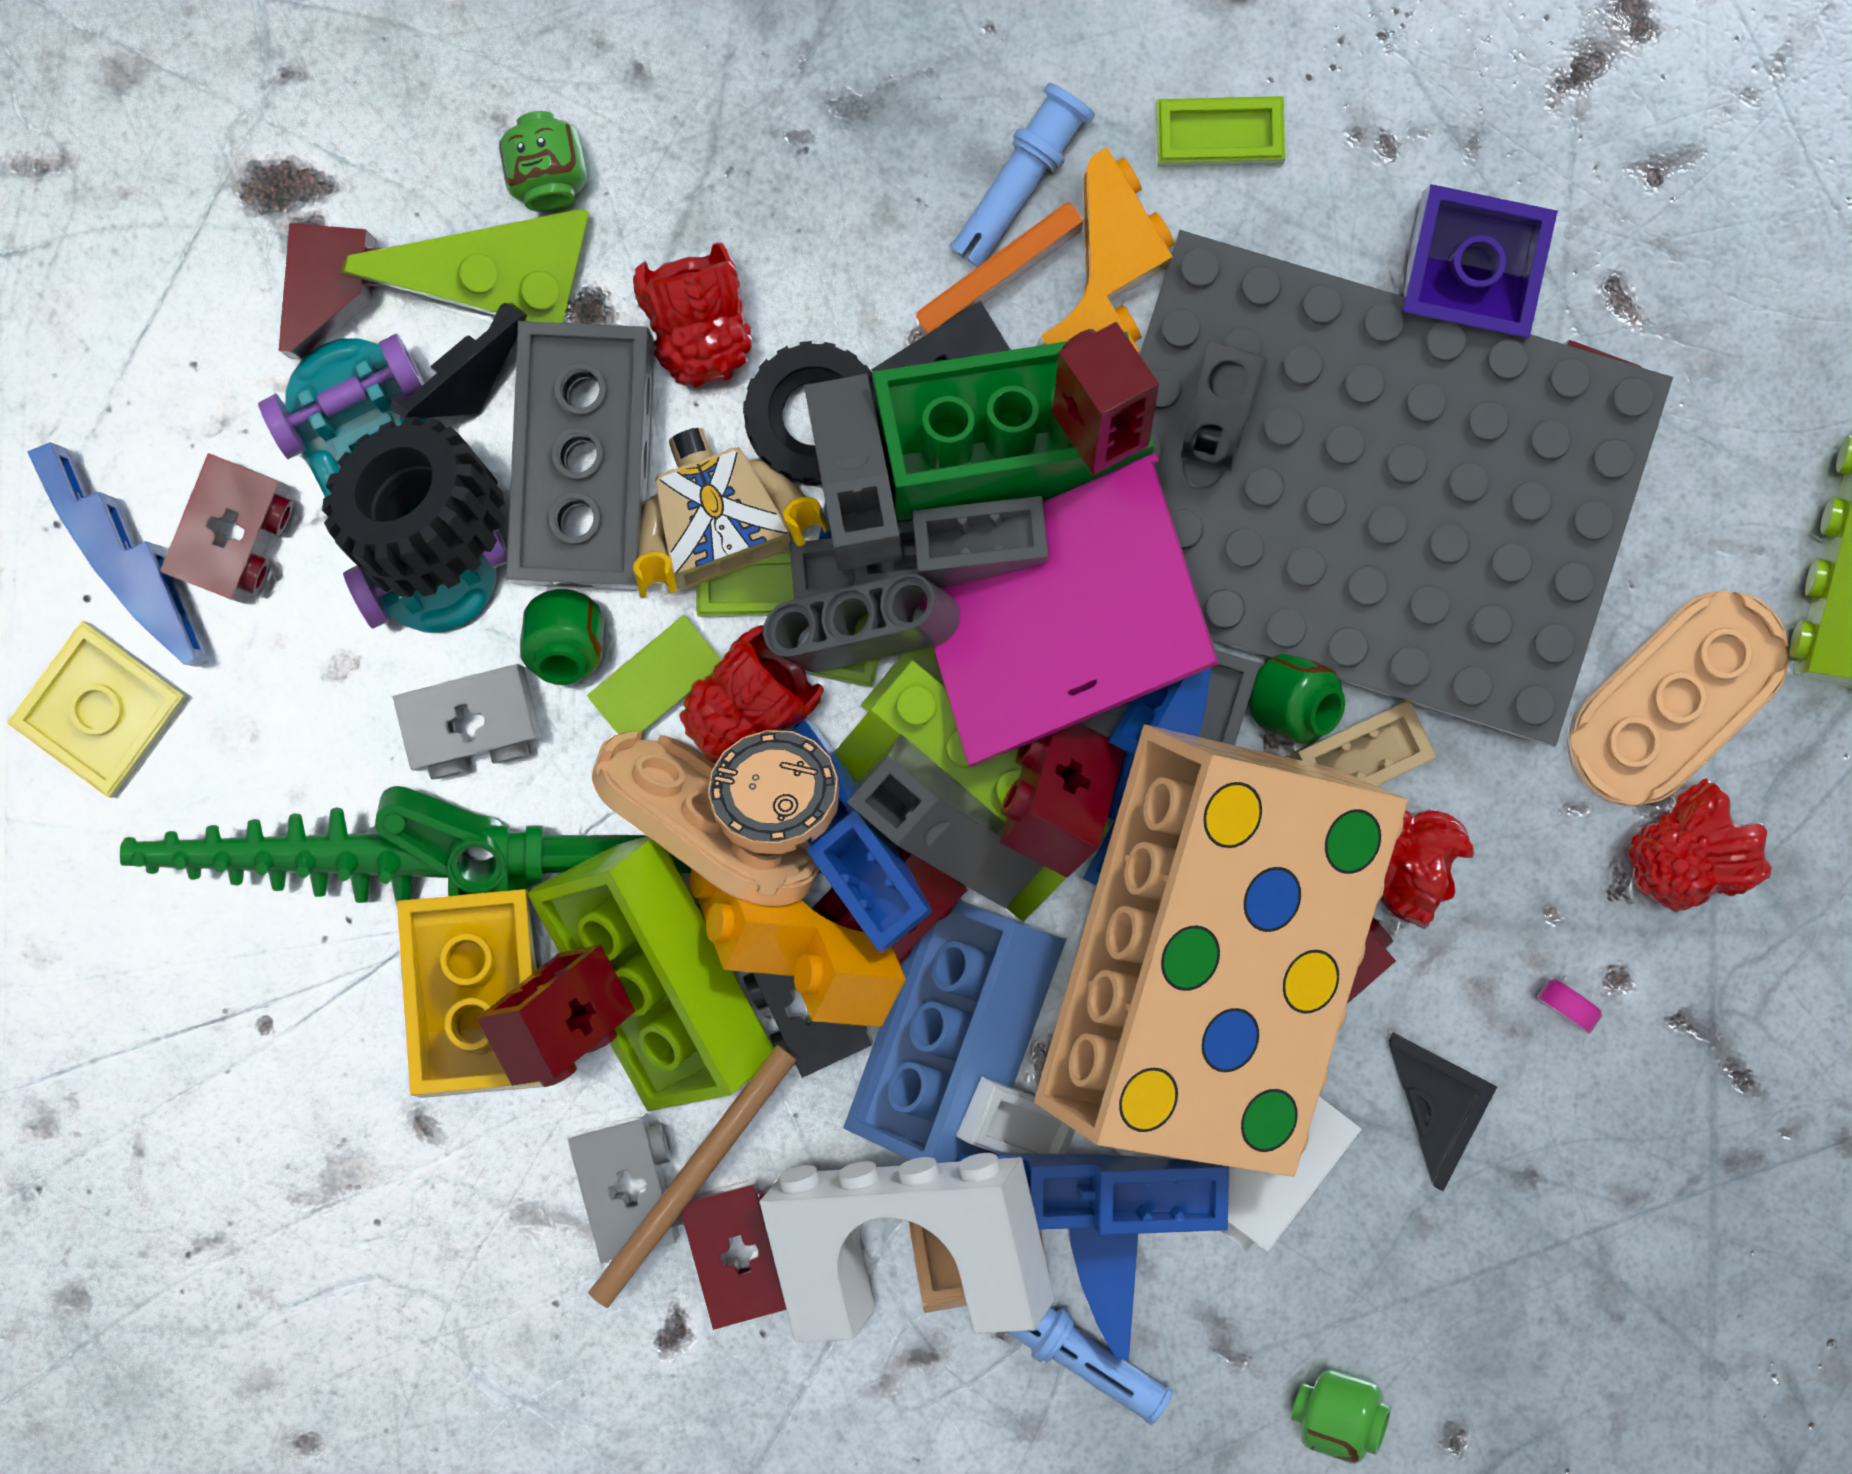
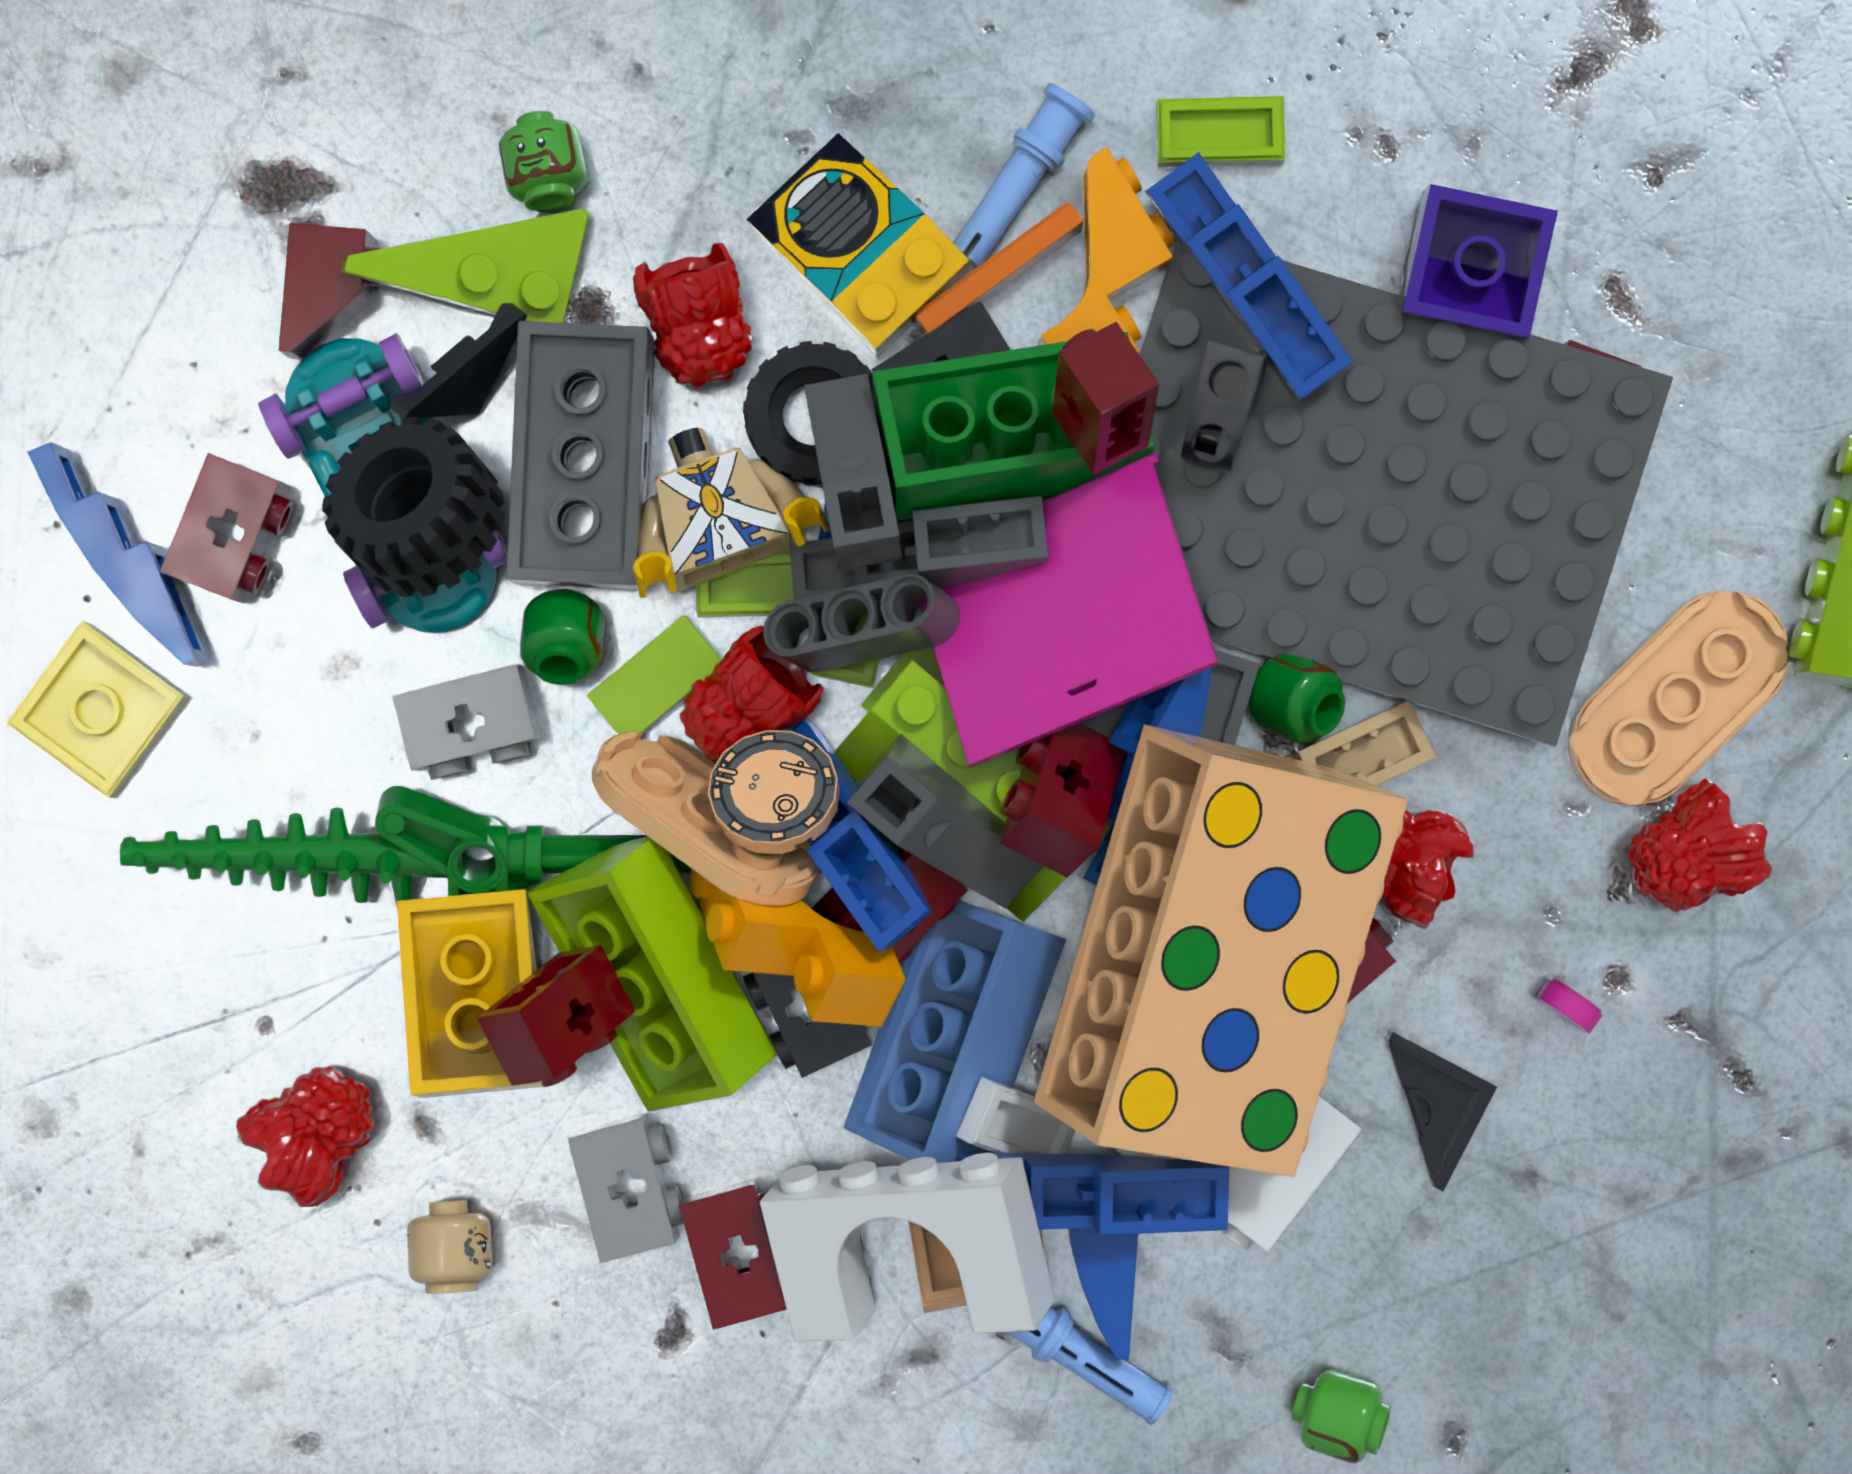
medium nougat axle [588,1044,798,1308] -> none
none -> red hair [236,1066,374,1207]
none -> tan head [407,1200,492,1294]
none -> slope [746,133,969,358]
none -> blue slope [1145,152,1353,400]

